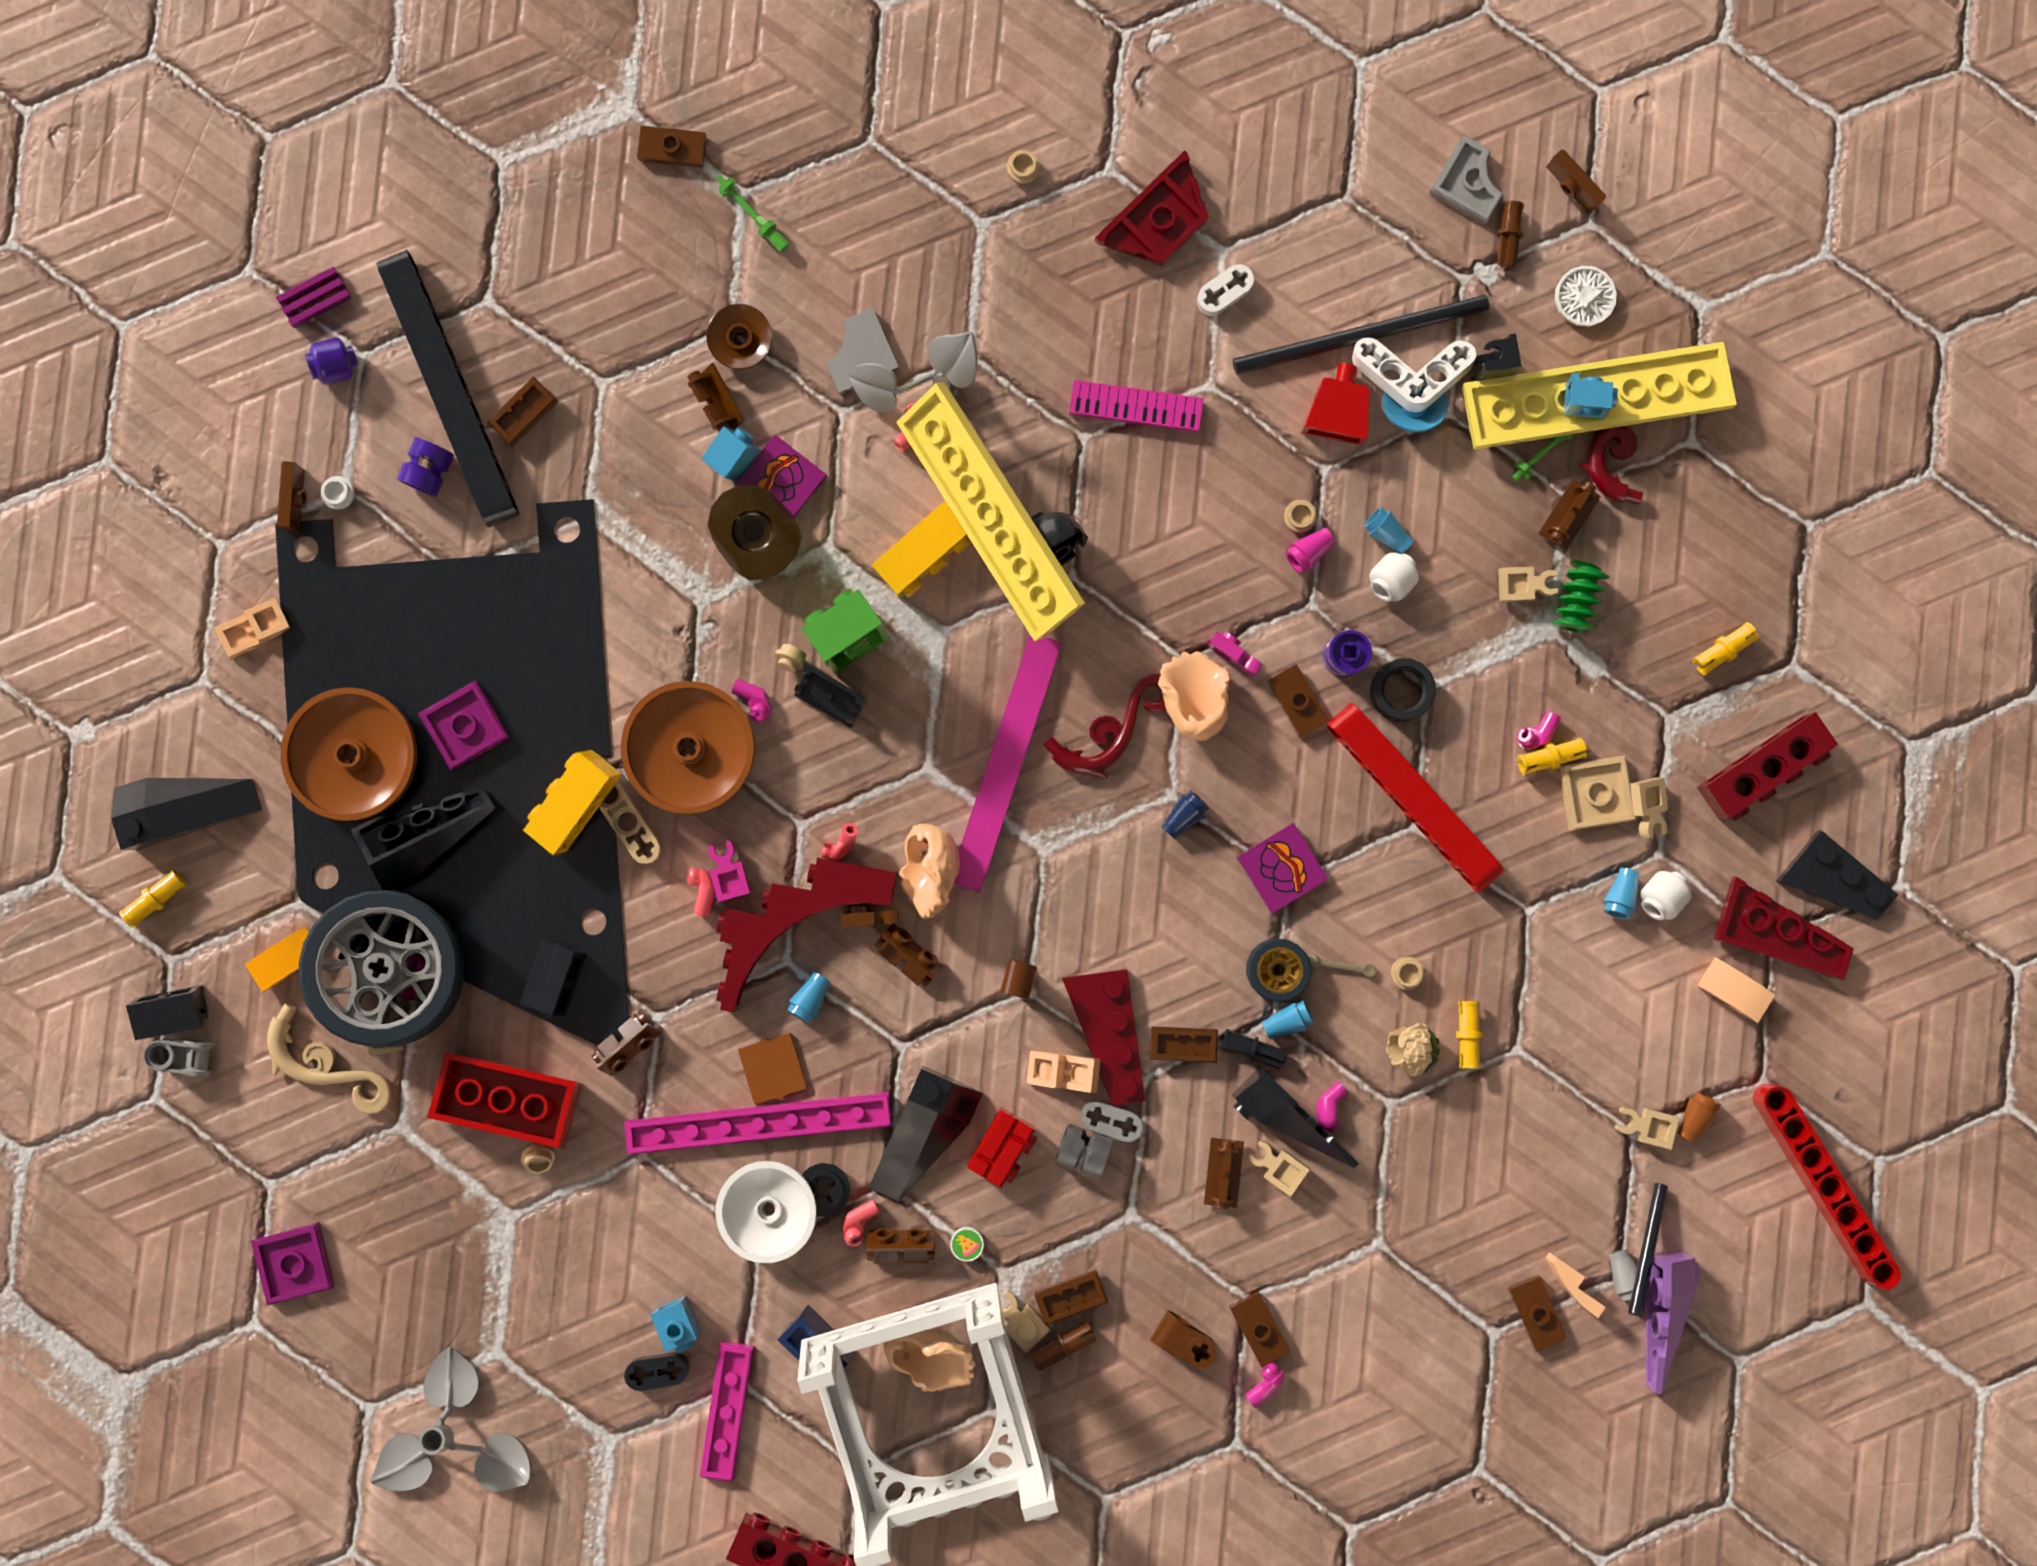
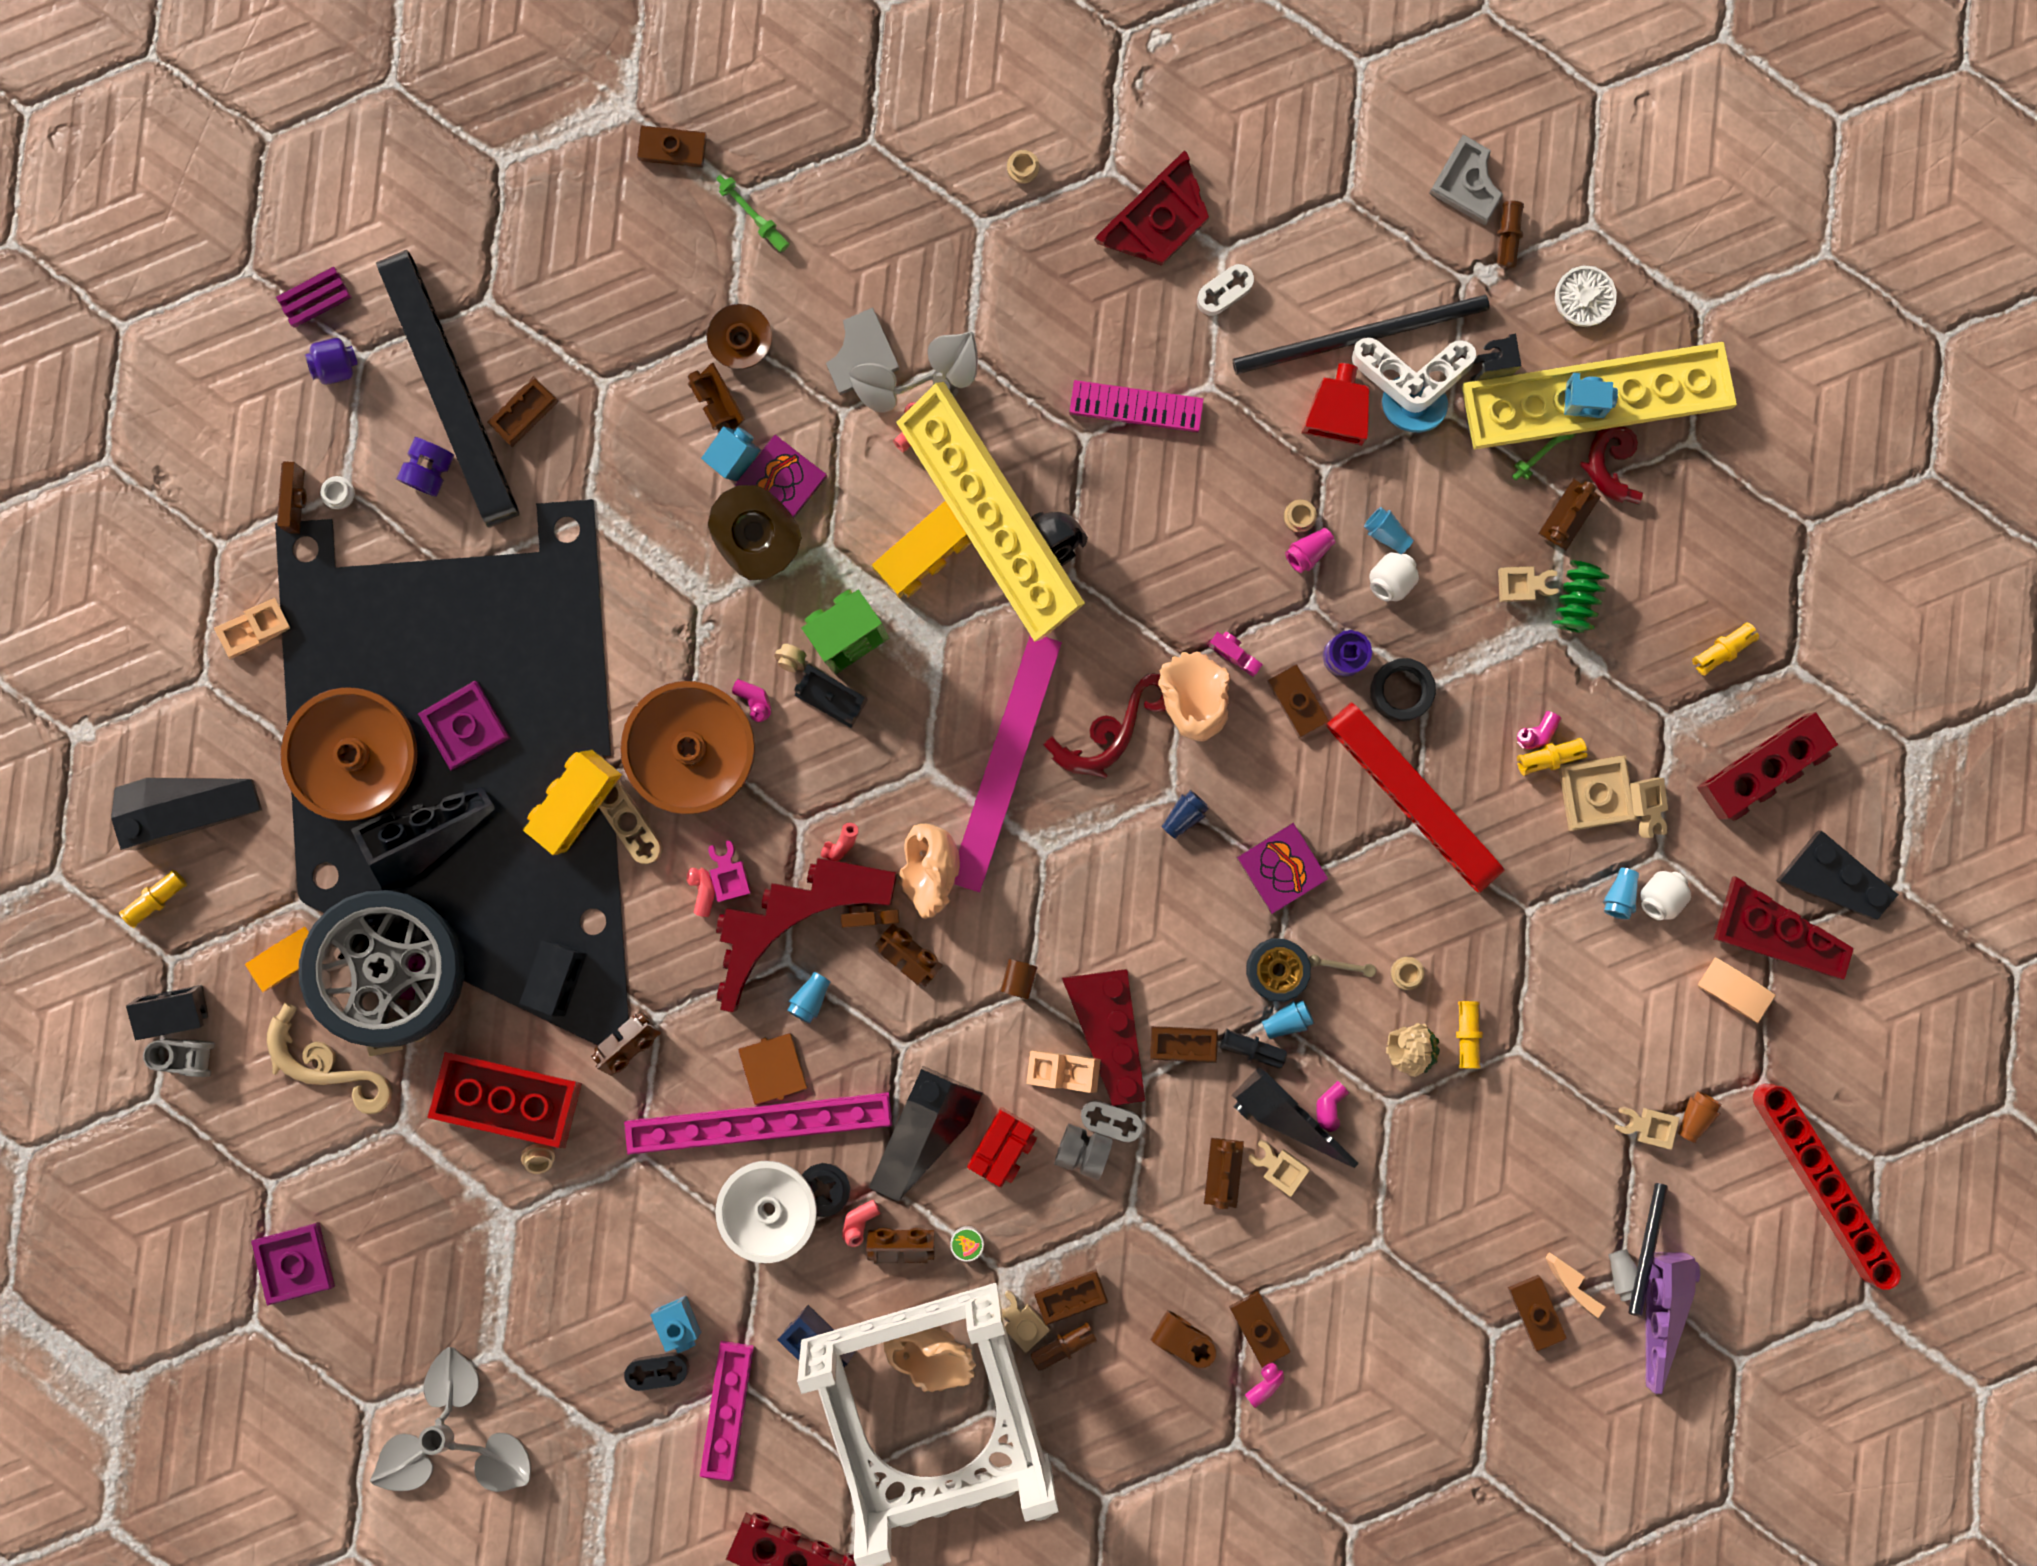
reddish brown plate [1546,149,1606,215] -> none

